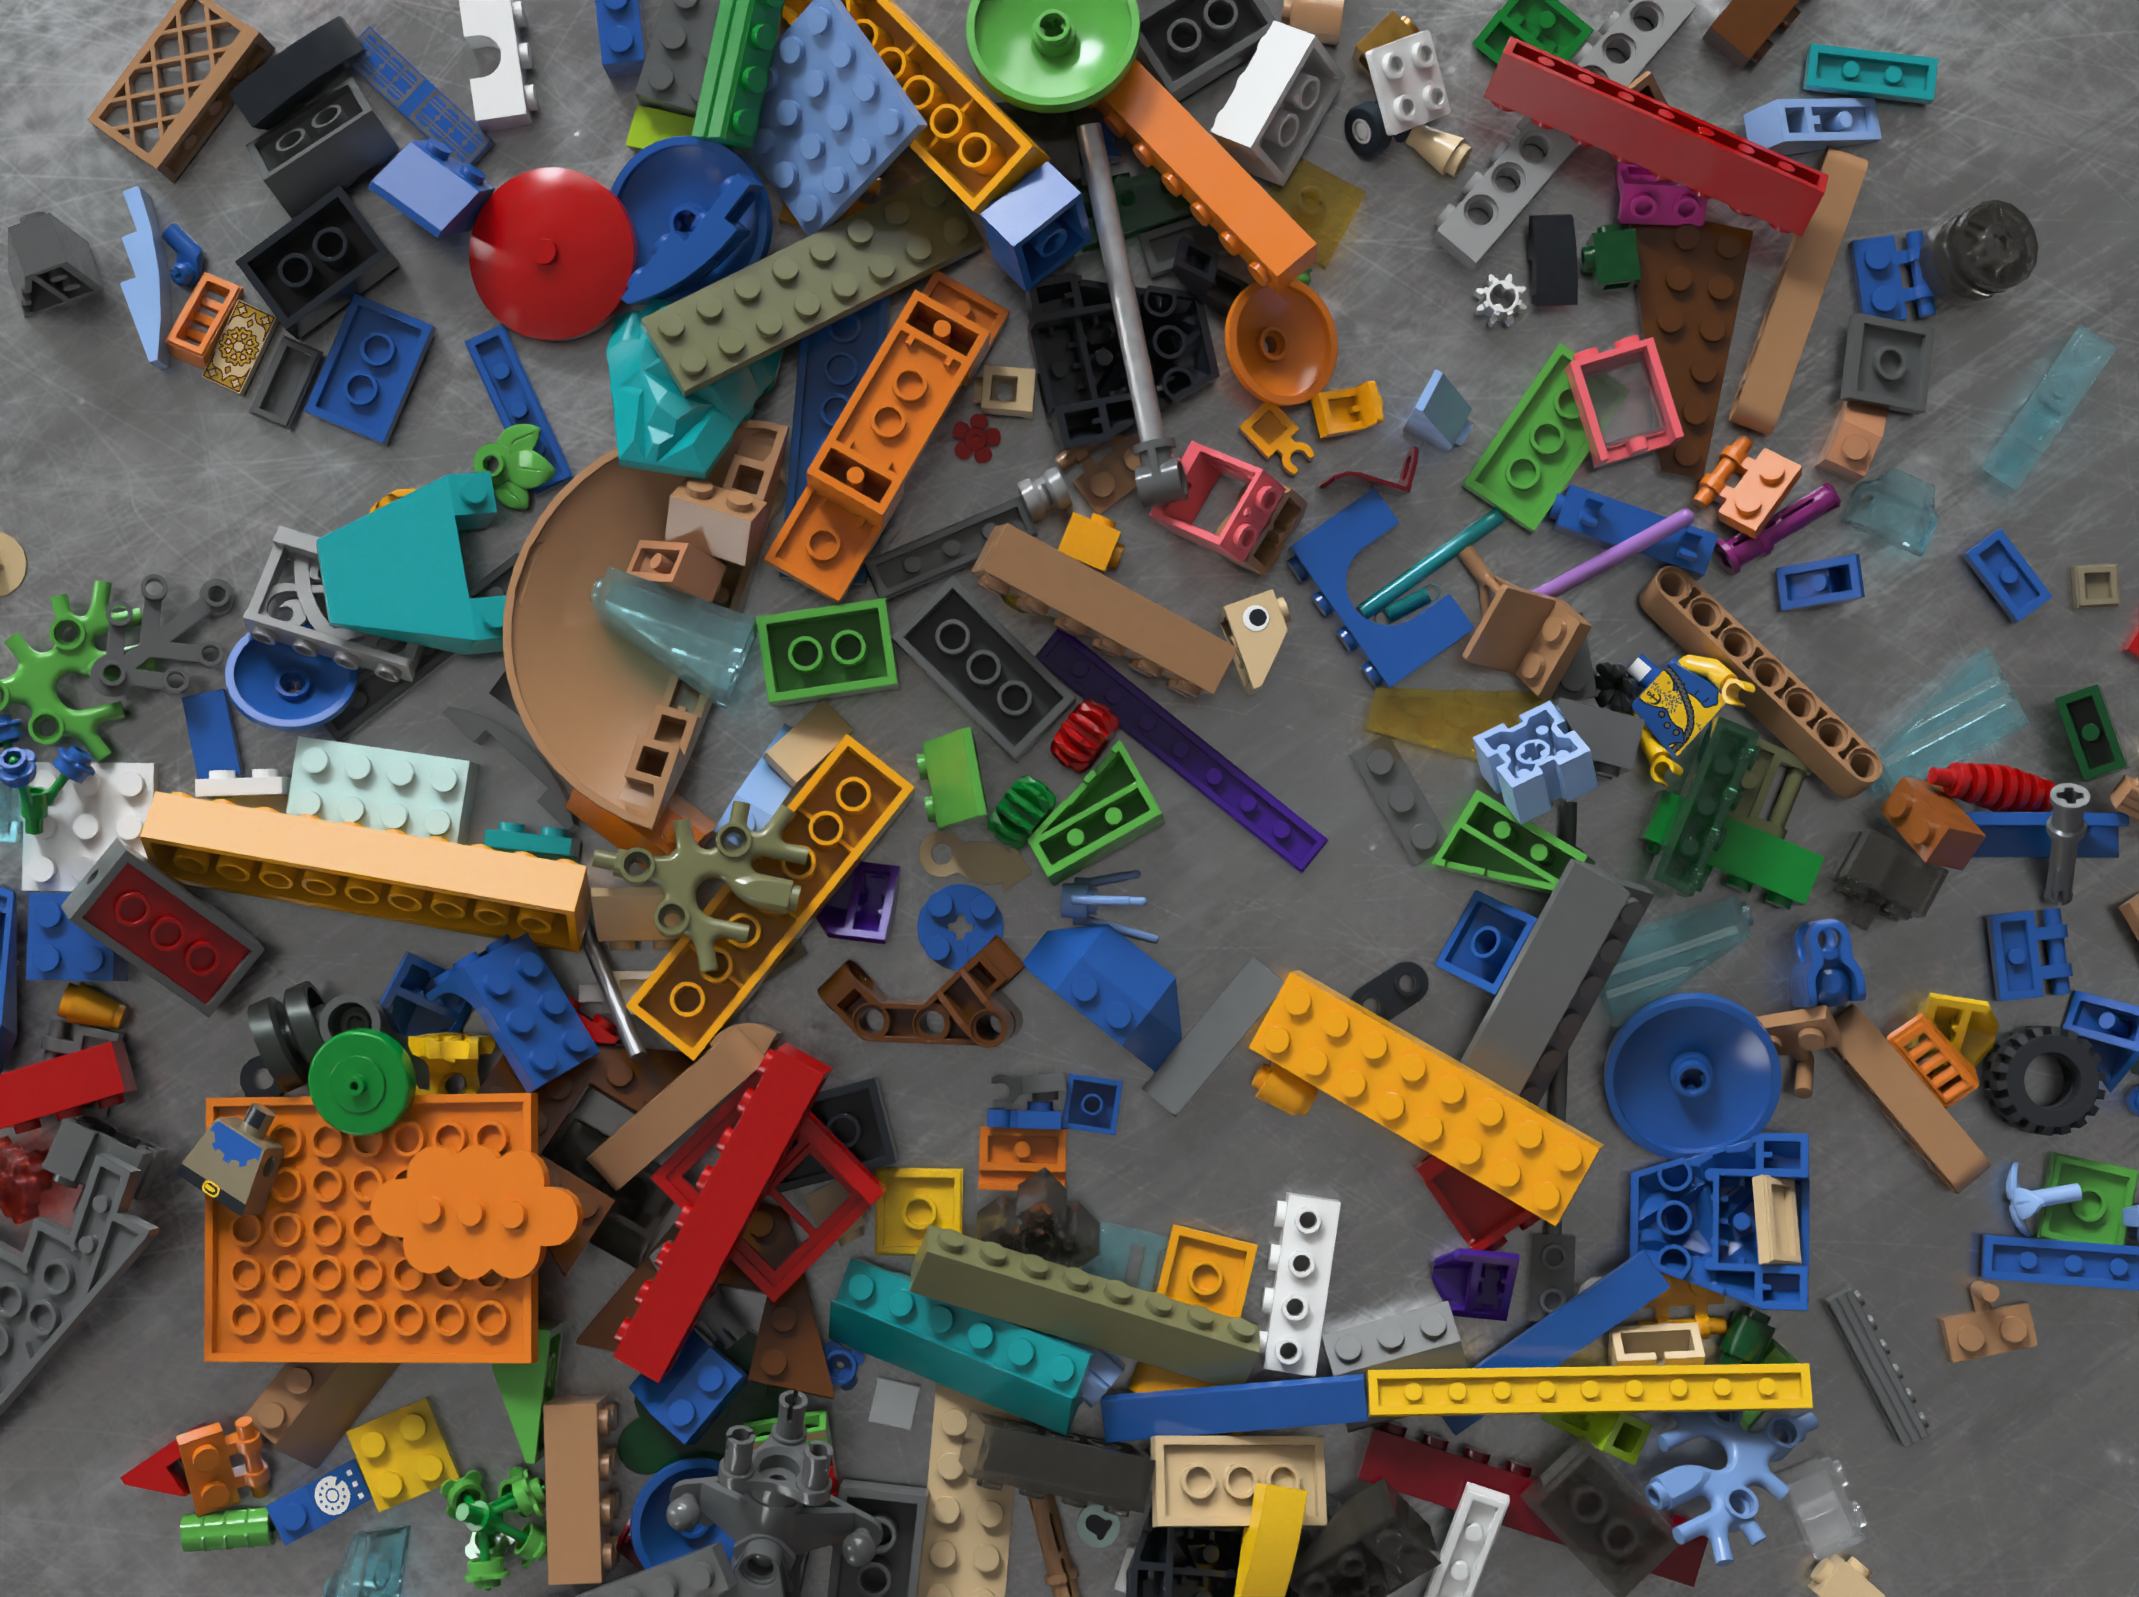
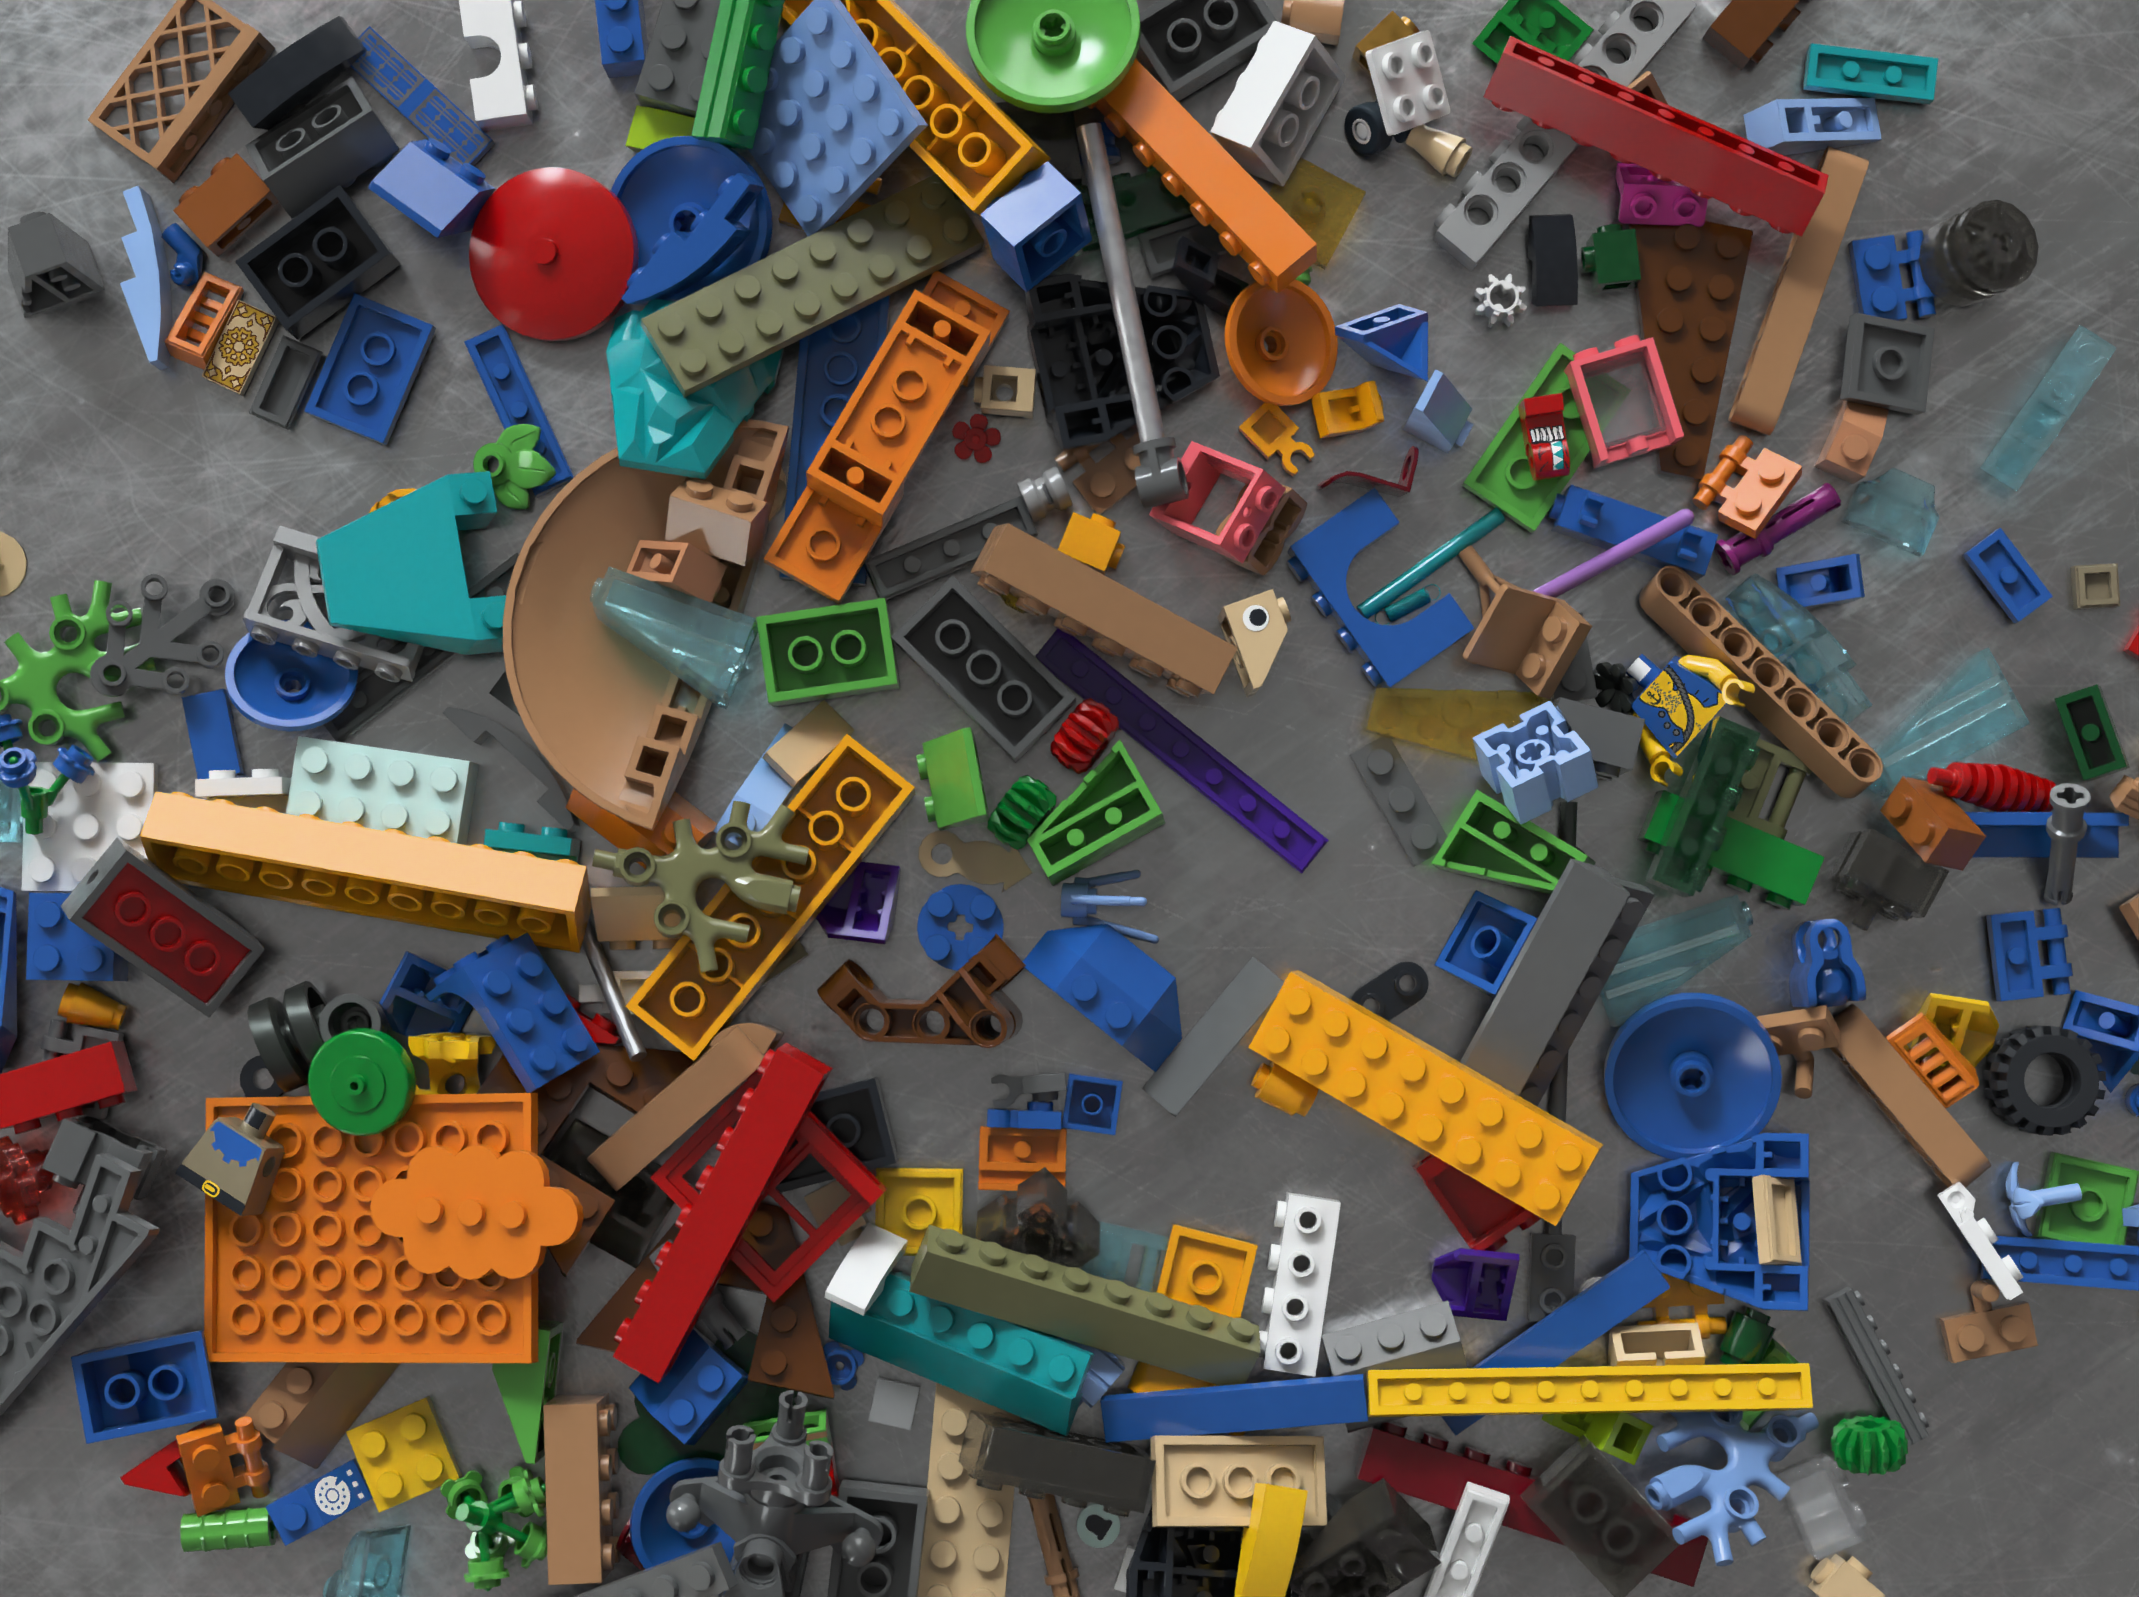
none -> blue slope [71,1330,219,1444]
none -> dark orange brick [173,153,279,257]
none -> white slope [824,1223,908,1316]
none -> blue slope [1335,304,1428,382]
none -> red leg [1518,393,1570,481]
none -> clear light blue slope [1725,573,1872,725]
none -> green gear [1831,1415,1908,1476]
none -> white hinge [1937,1182,2024,1300]

